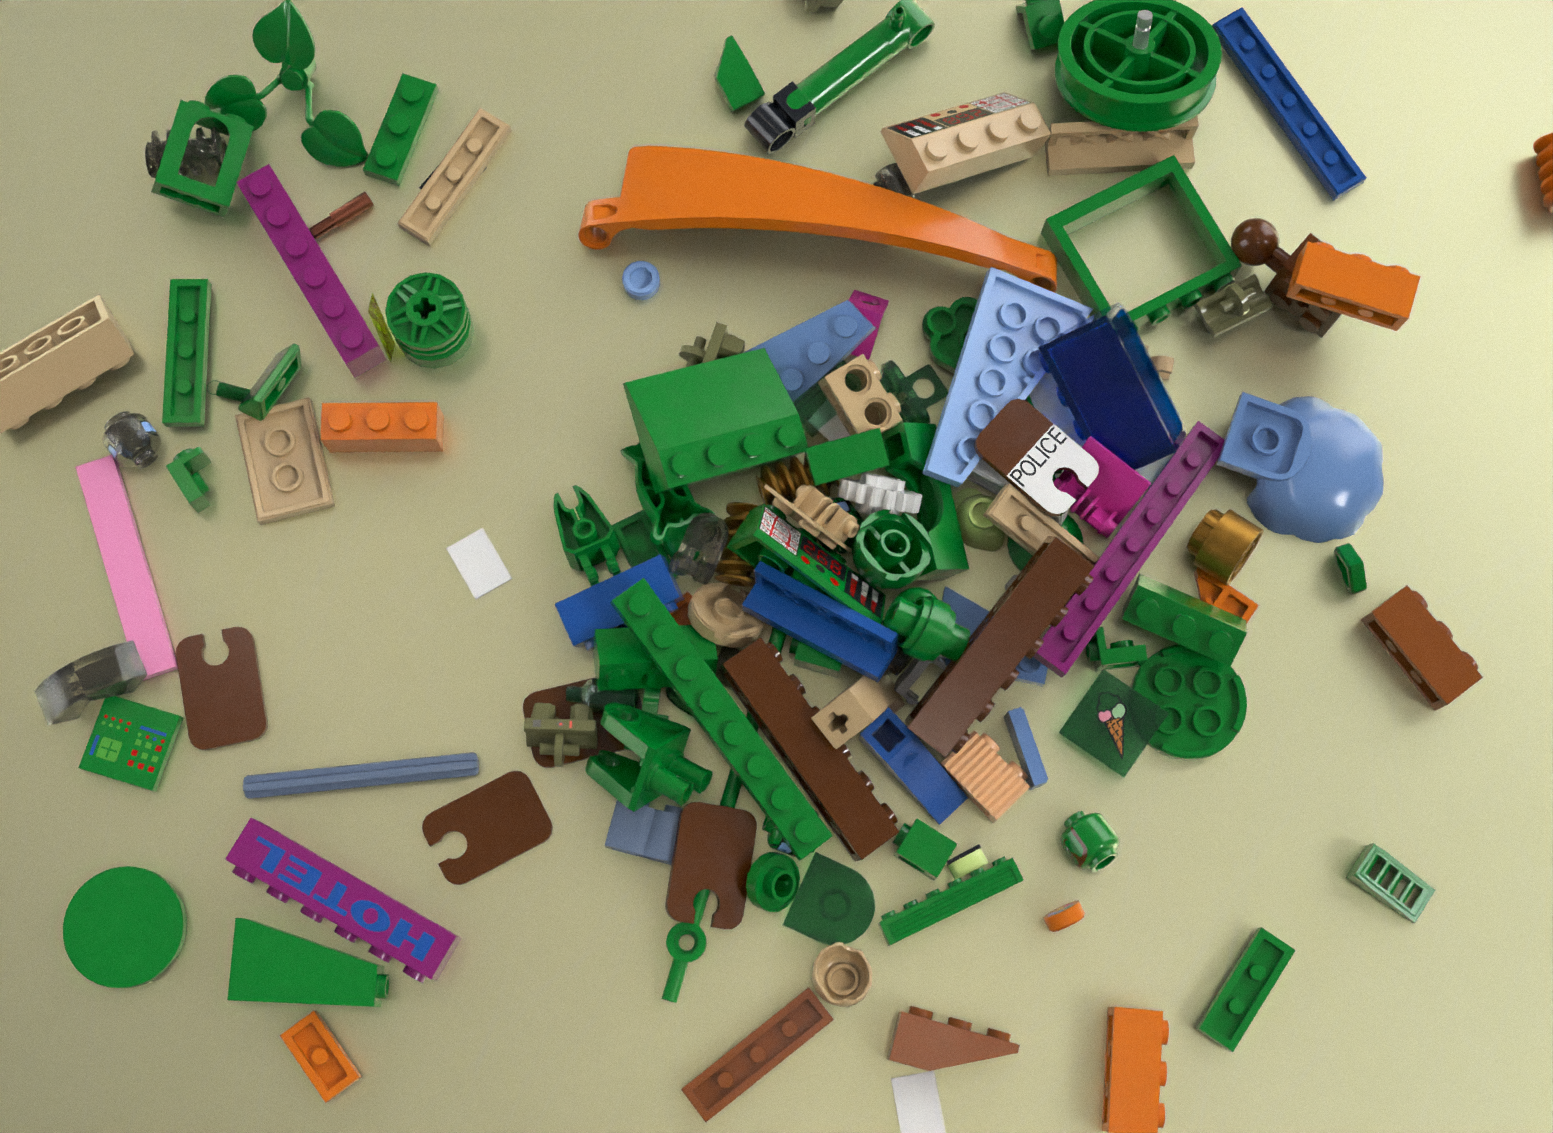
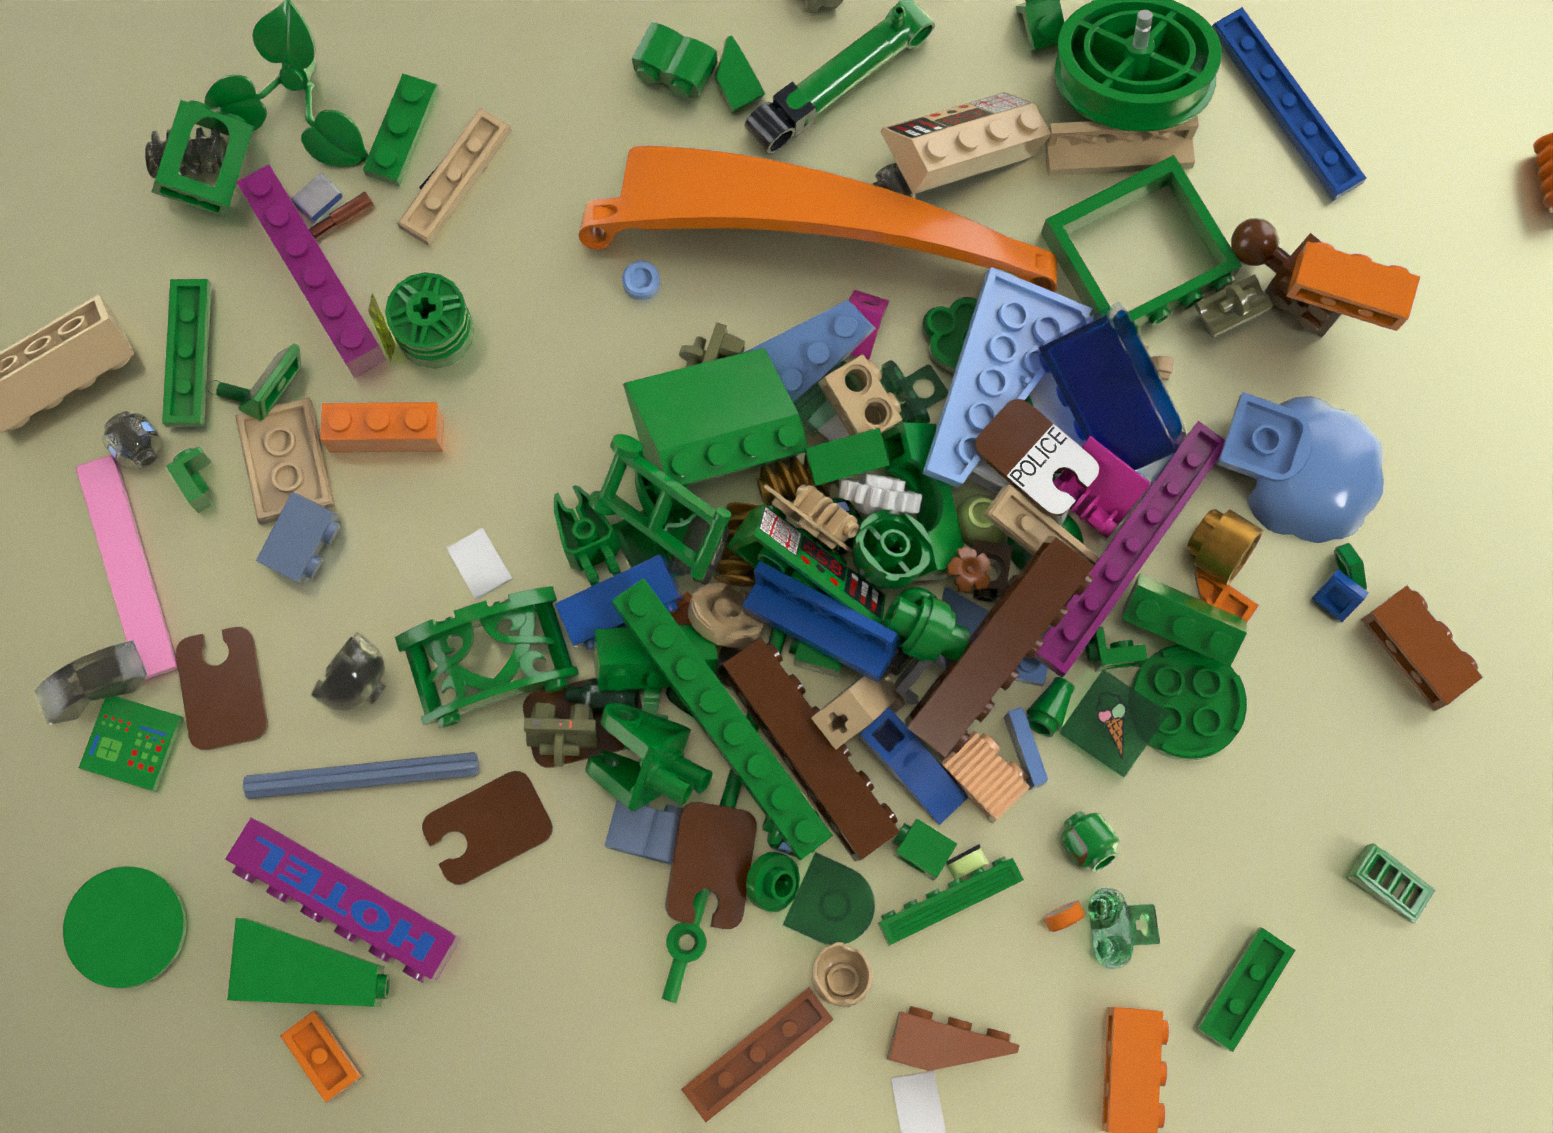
none -> sand blue brick [256,492,340,582]
none -> flat silver piece [291,173,344,223]
none -> clear smoke cylinder [310,632,386,712]
none -> green fence [395,586,579,728]
none -> green piece [588,434,731,580]
none -> green brick [632,22,718,98]
none -> dark orange plant [945,546,991,594]
none -> dark brown brick [969,540,1012,602]
none -> green cone [1027,677,1075,737]
none -> clear green bracket [1088,888,1160,969]
none -> blue tile [1312,569,1369,622]

